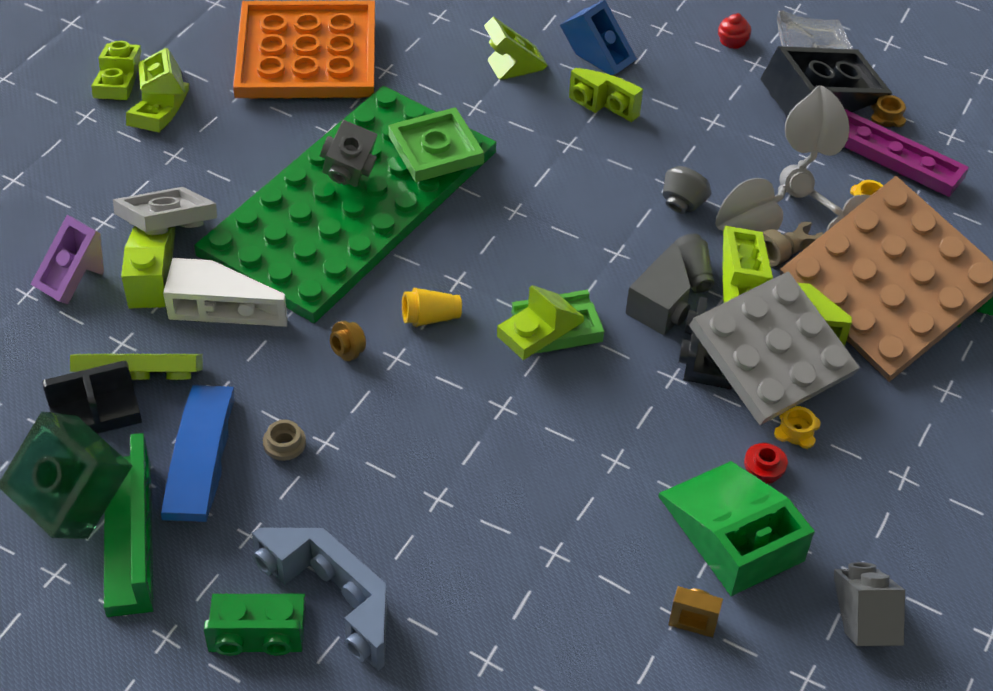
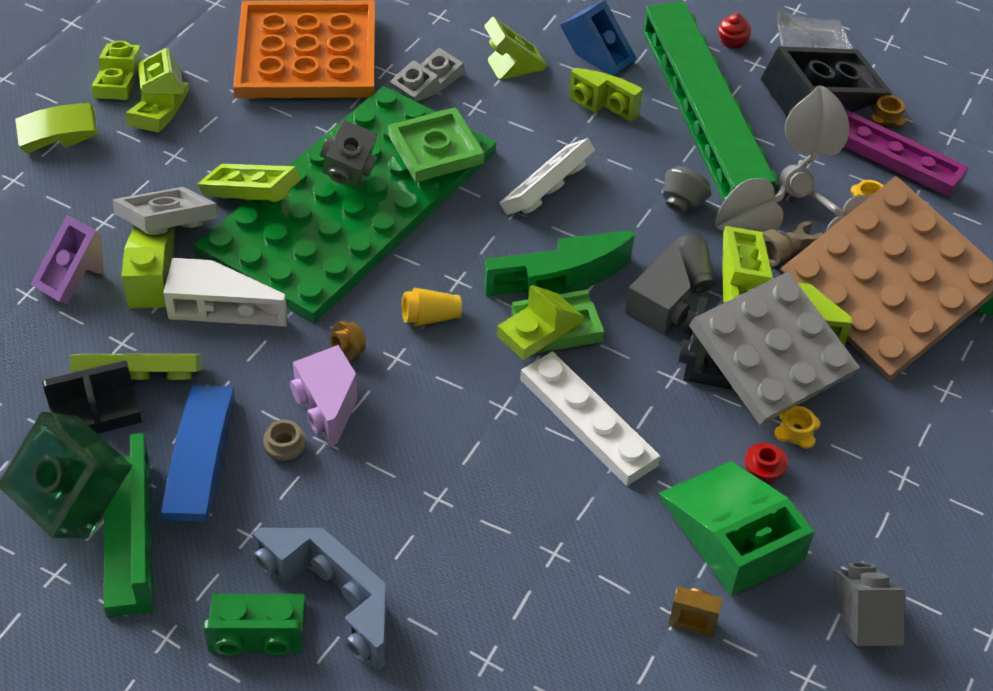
none -> lime slope [15,103,98,154]
none -> lime plate [197,164,301,202]
none -> lavender slope [290,345,358,447]
none -> light grey slope [390,48,466,102]
none -> green slope [483,230,634,300]
none -> white plate [499,138,595,215]
none -> white plate [520,351,660,486]
none -> green brick [643,1,778,202]

